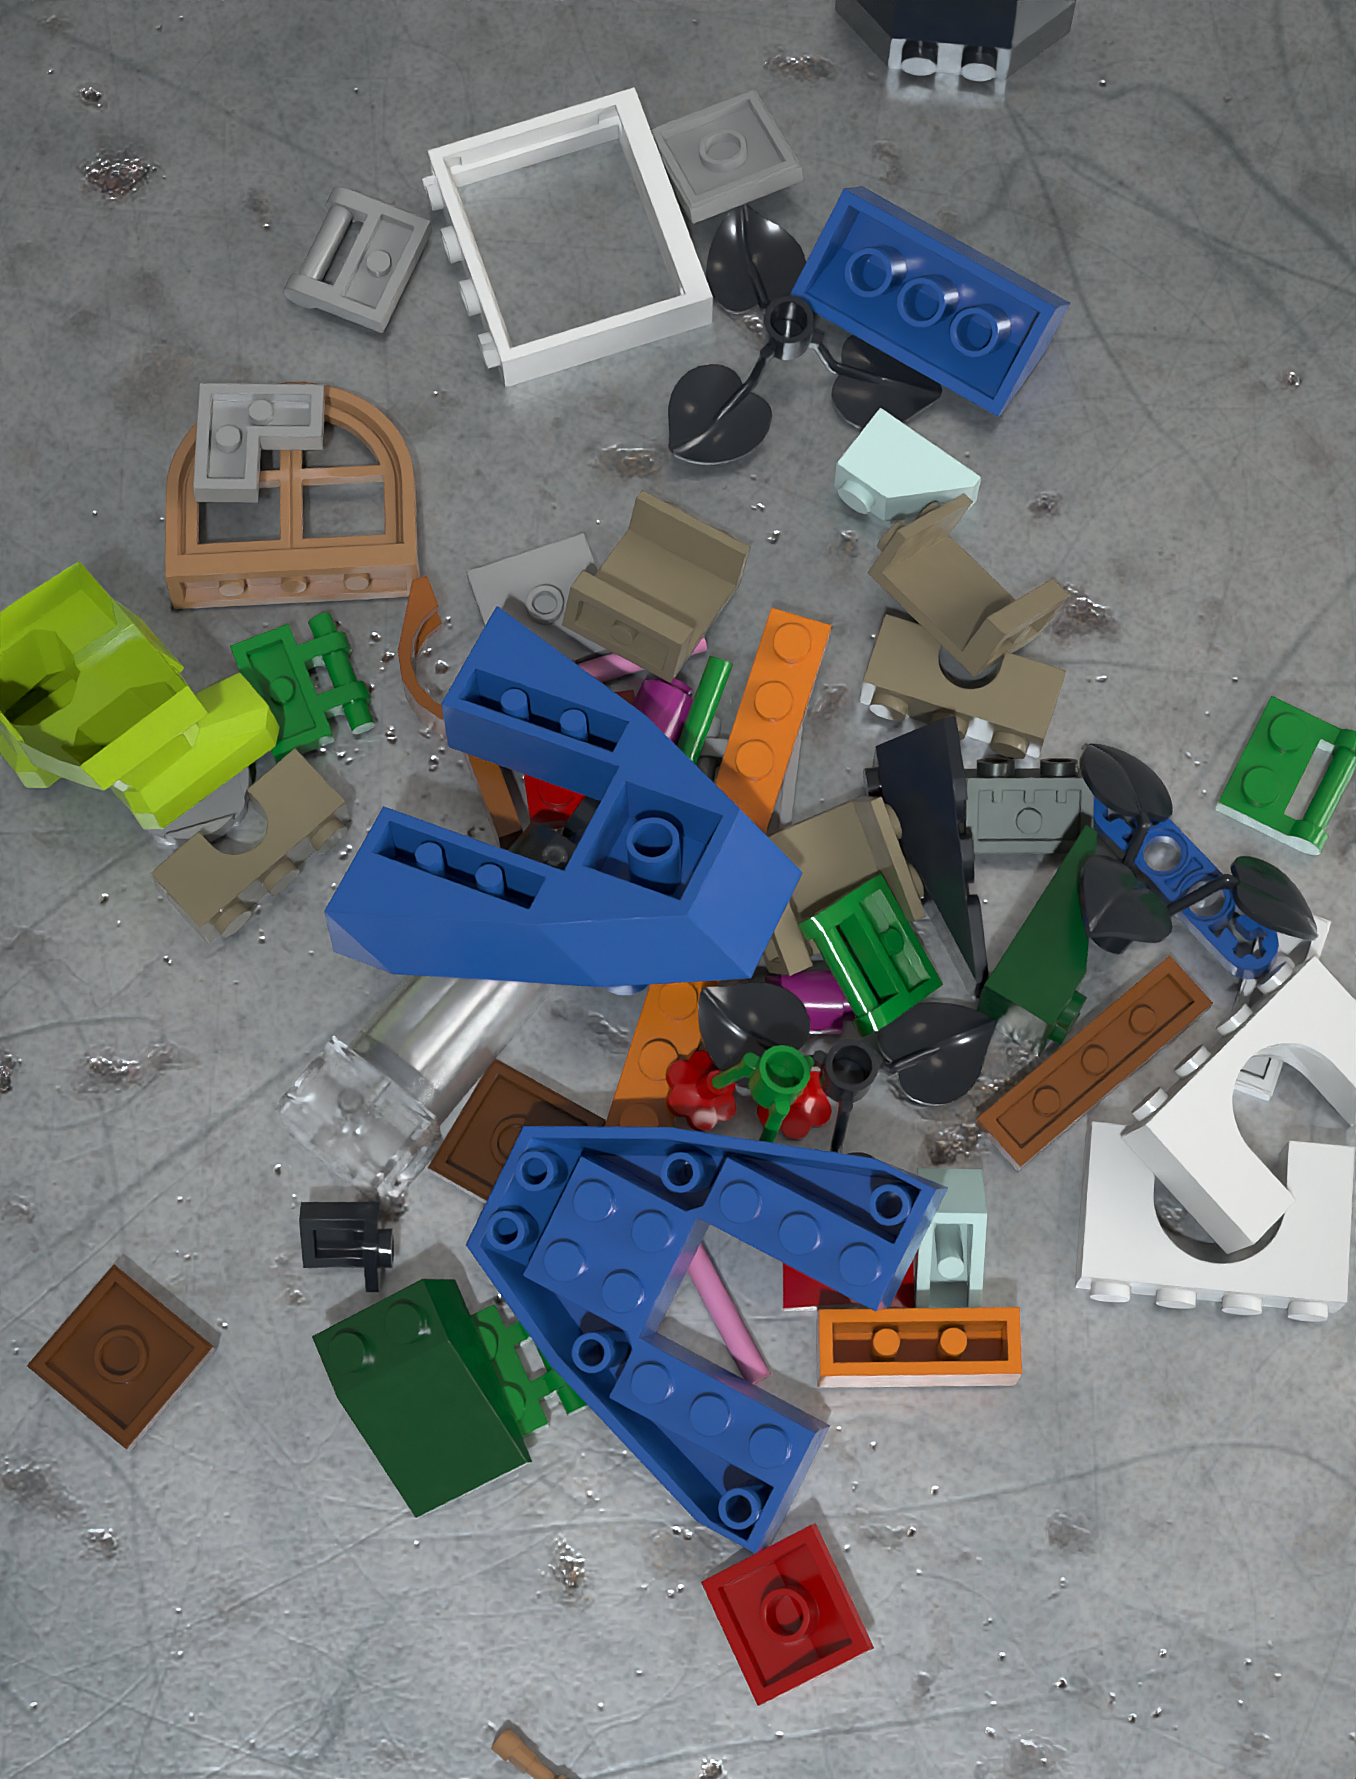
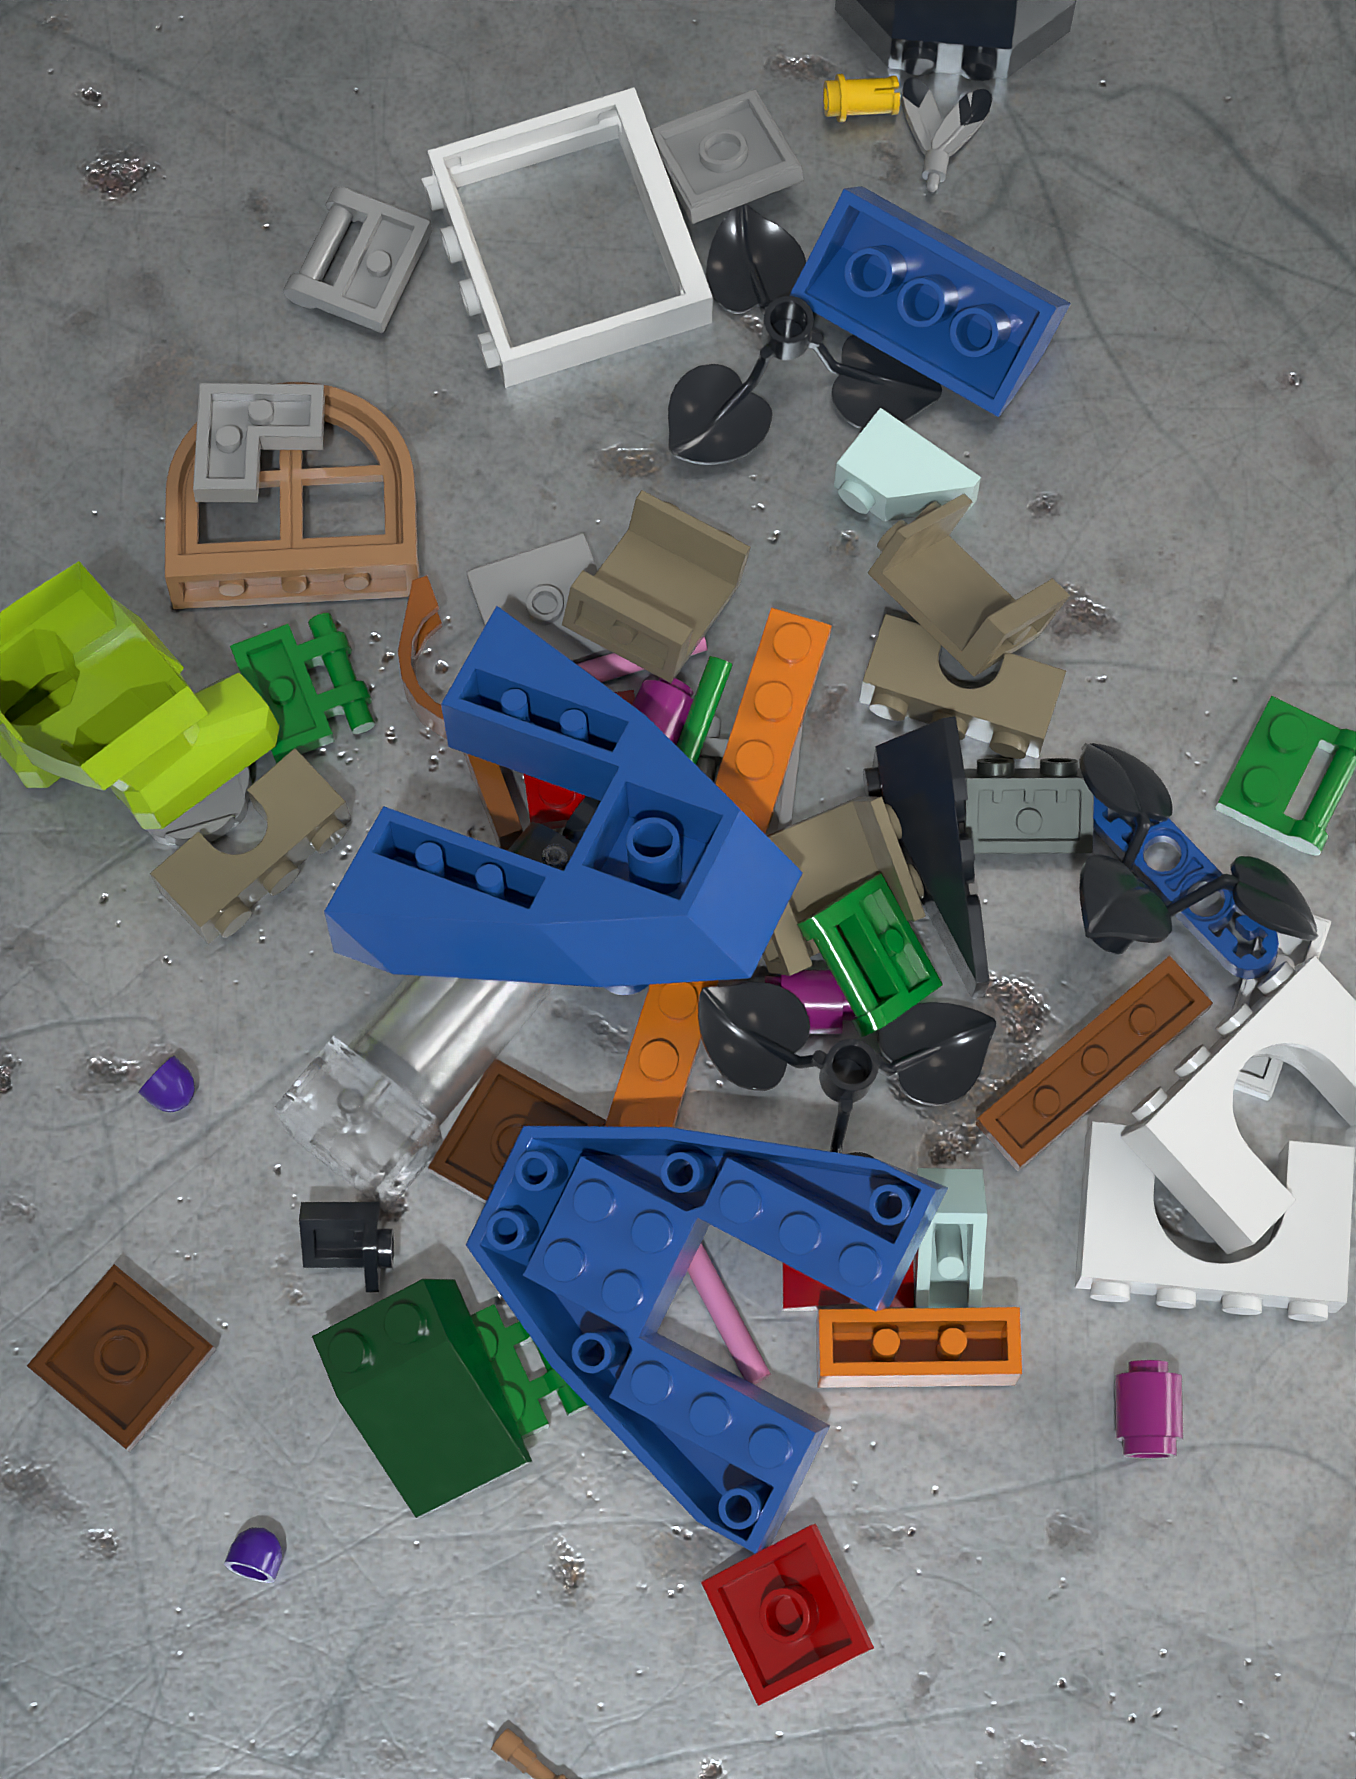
plant [665,1045,832,1143] -> none
dark green slope [976,825,1097,1057] -> none
none -> dark purple hinge [138,1055,194,1112]
none -> dark purple hinge [224,1527,283,1583]
none -> yellow pin [823,74,900,122]
none -> light grey piece [901,78,992,192]
none -> magenta brick [1115,1360,1183,1459]

